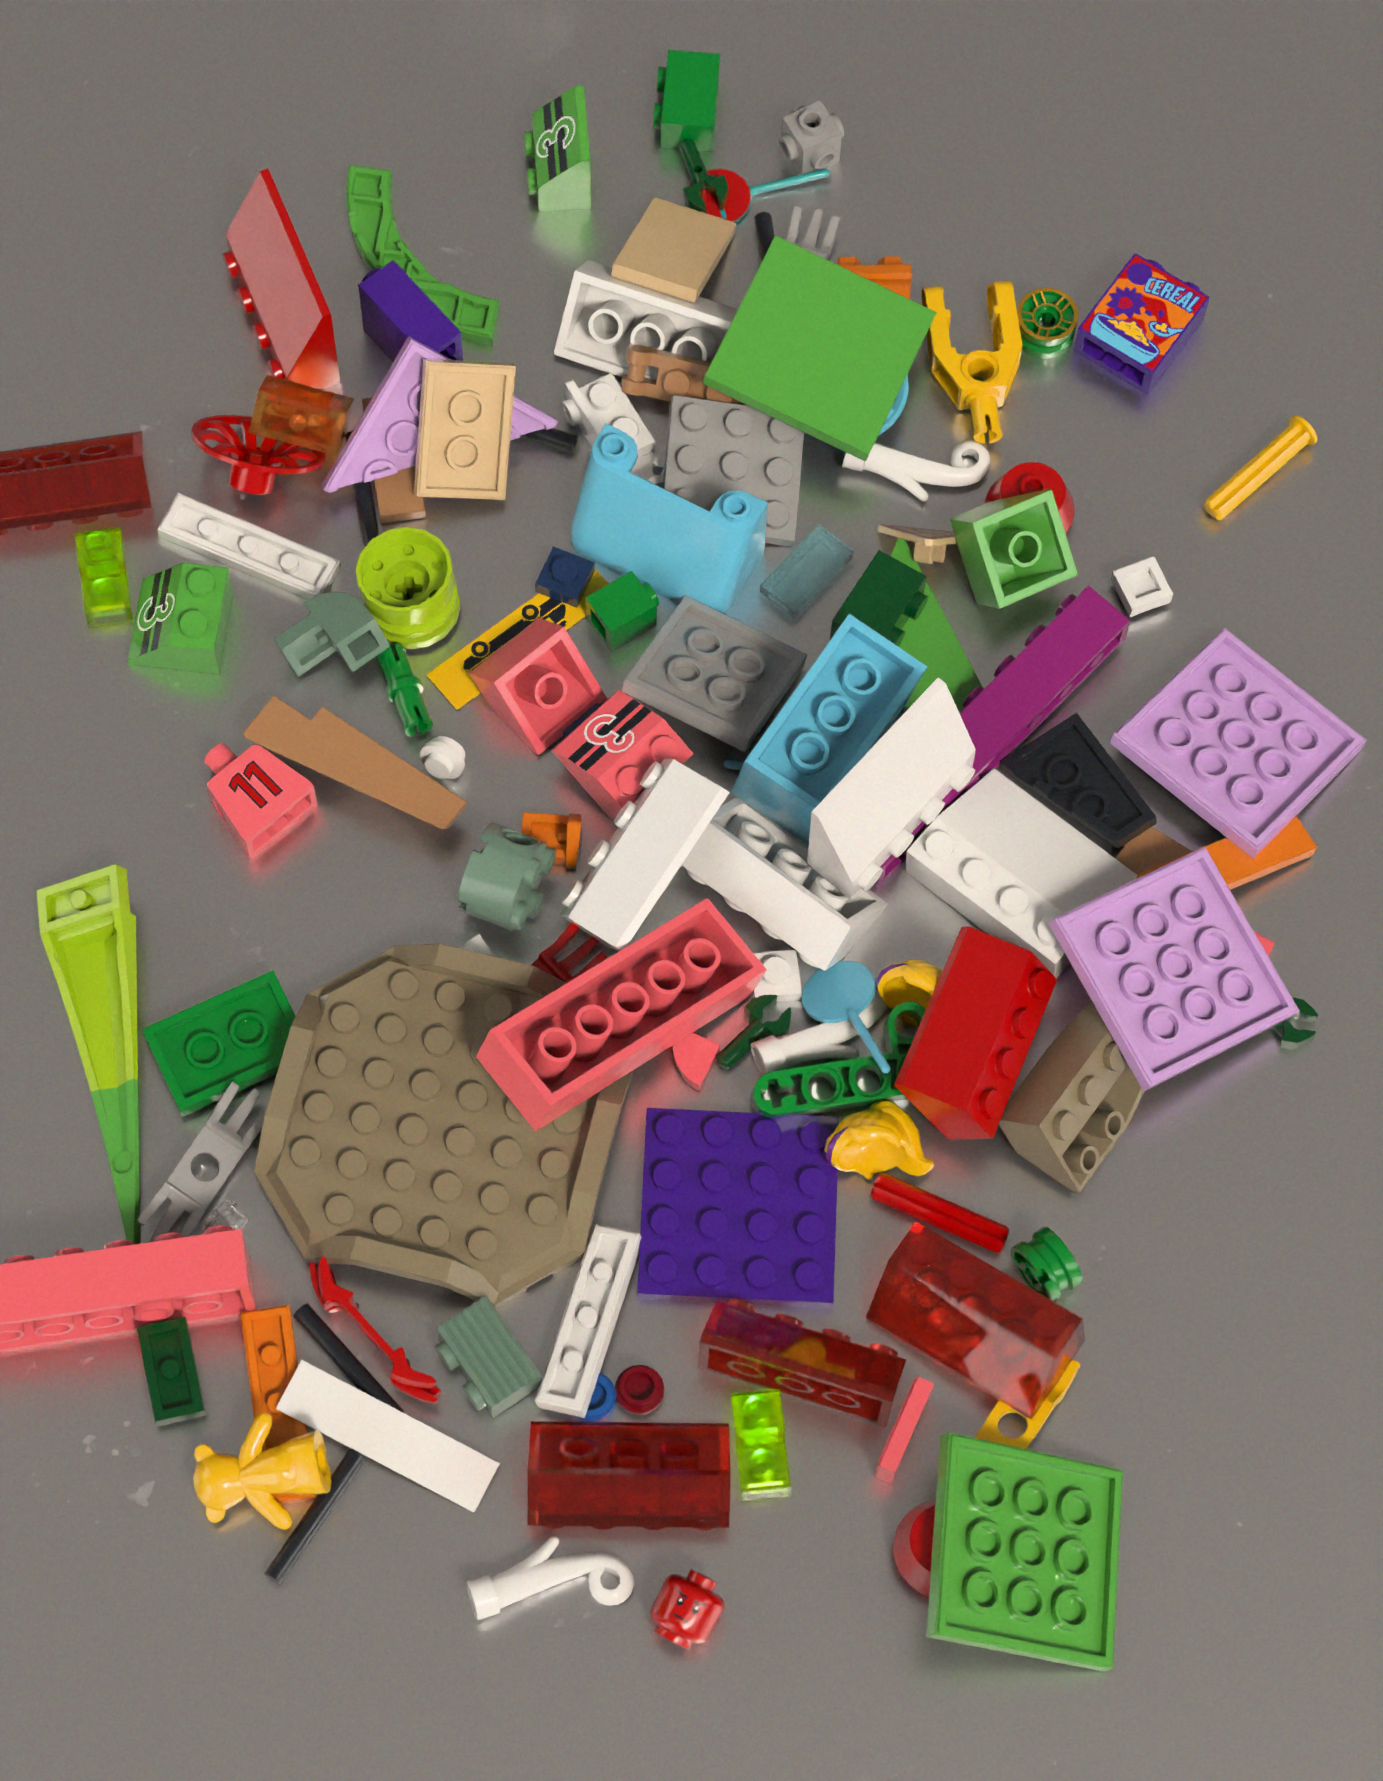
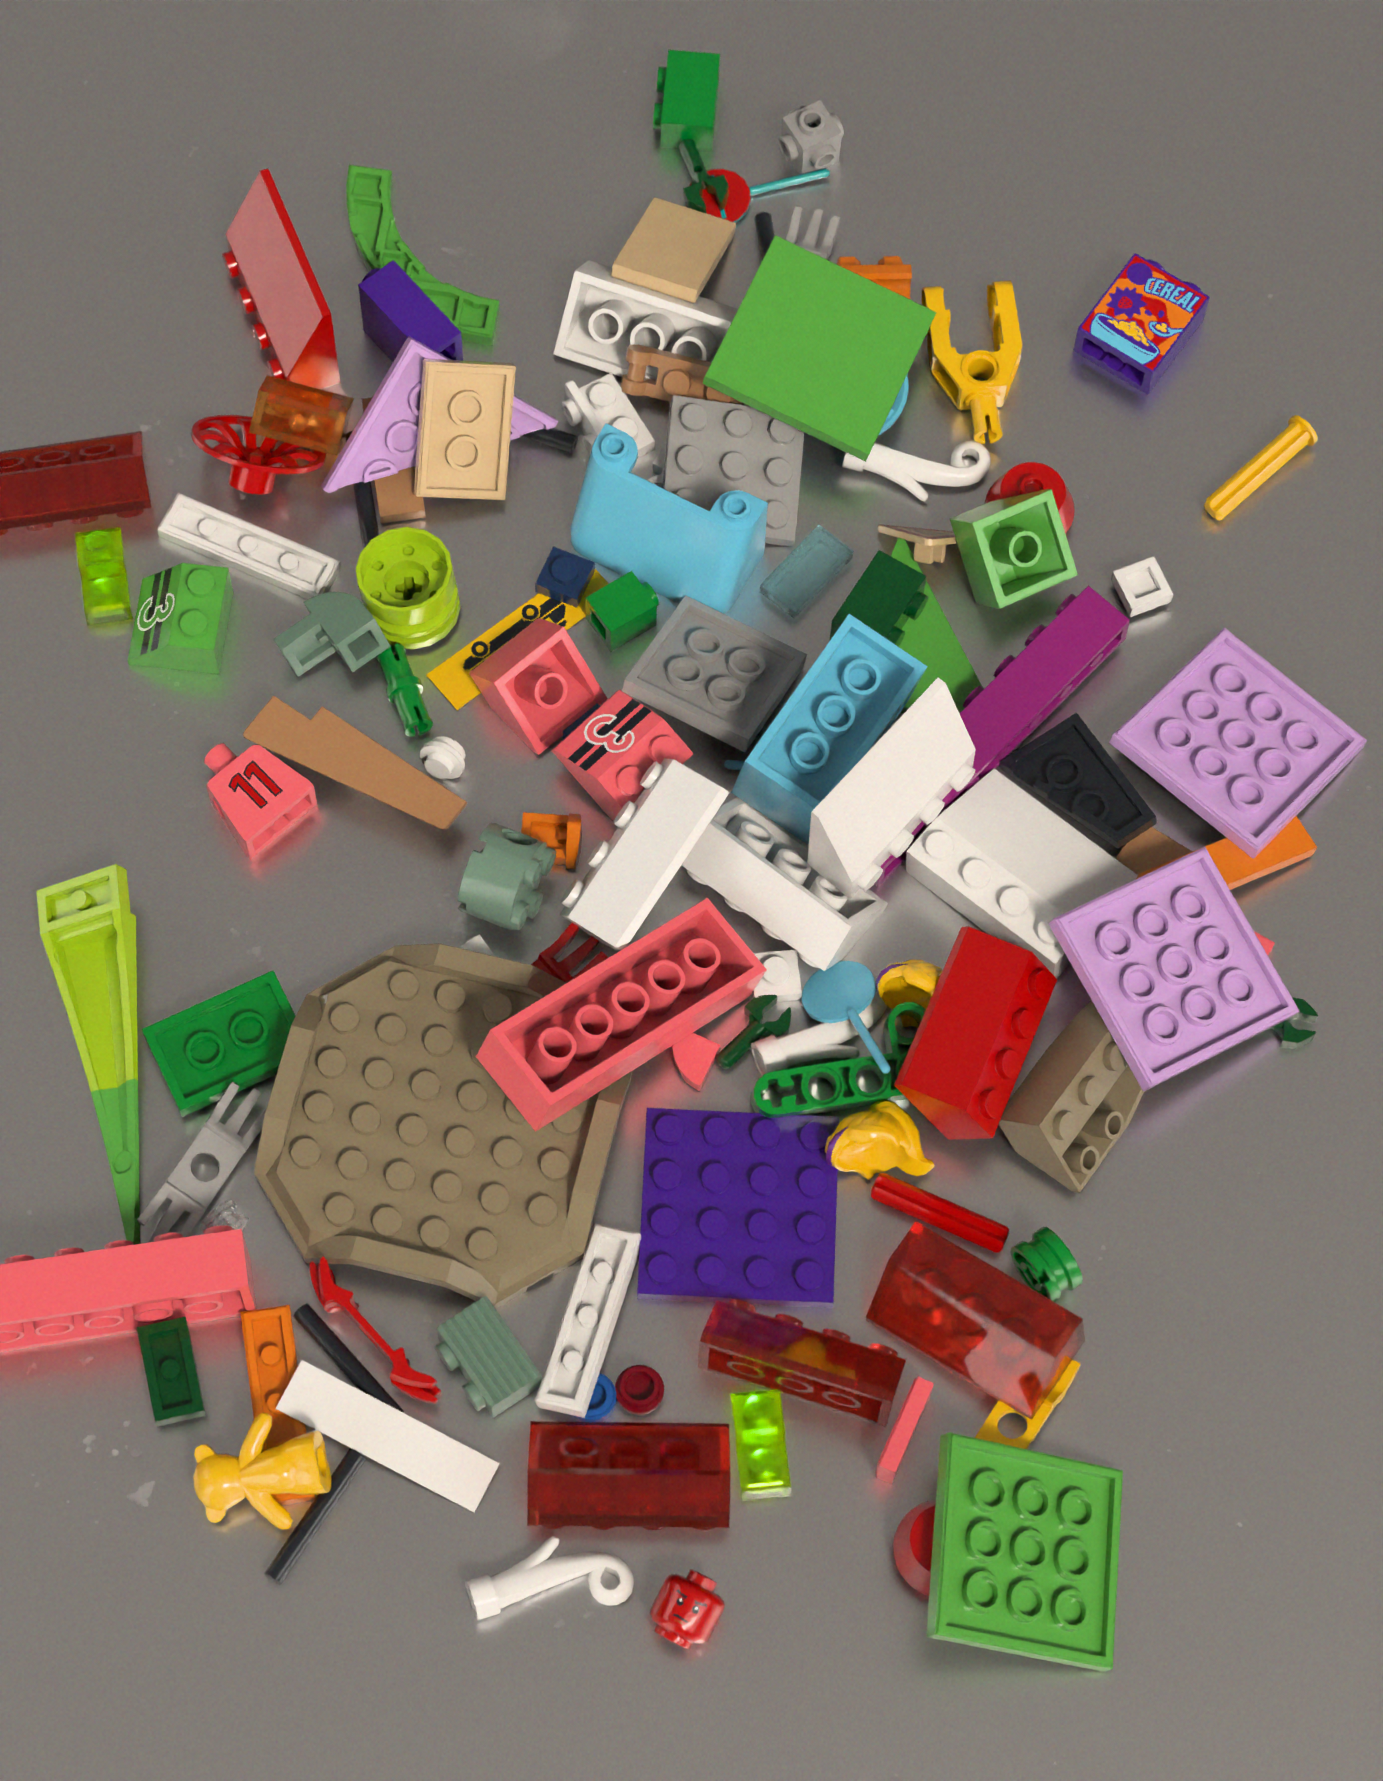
bright green slope [524,85,591,212] -> none
green wheel [1017,287,1079,359] -> none

